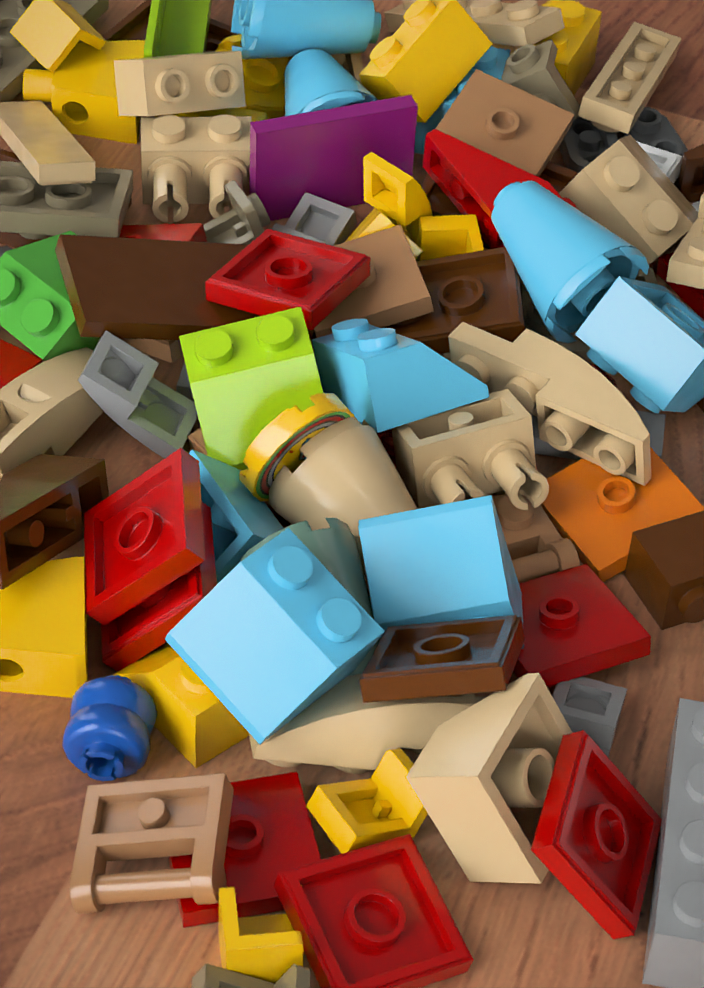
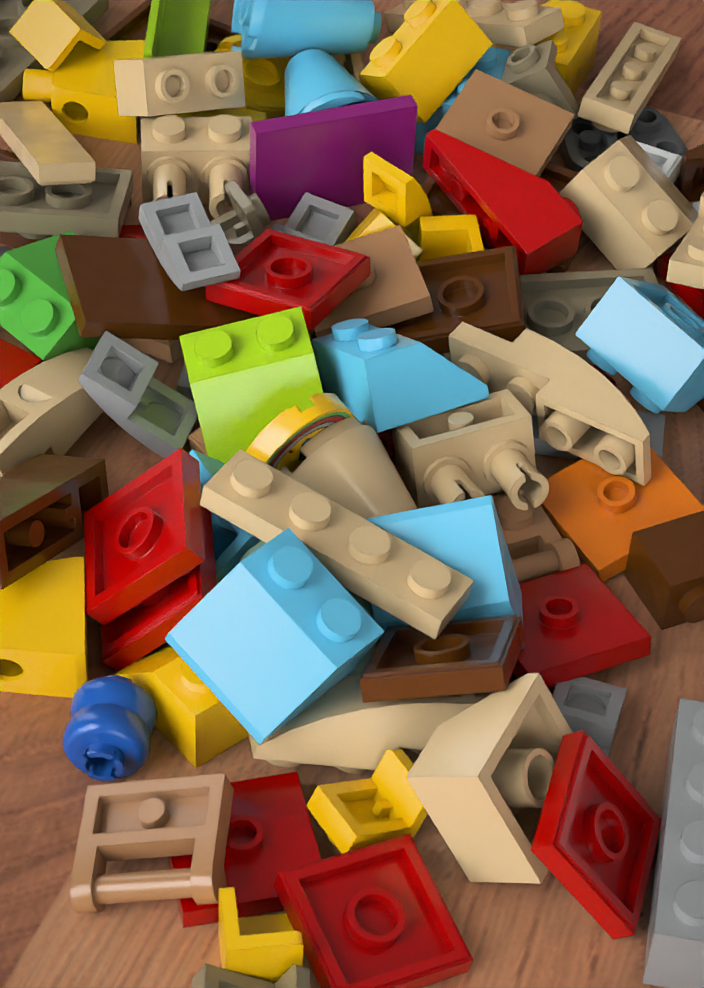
medium azure cone [491,181,649,343] -> none
none -> light grey slope [138,192,241,291]
none -> tan plate [200,449,474,639]

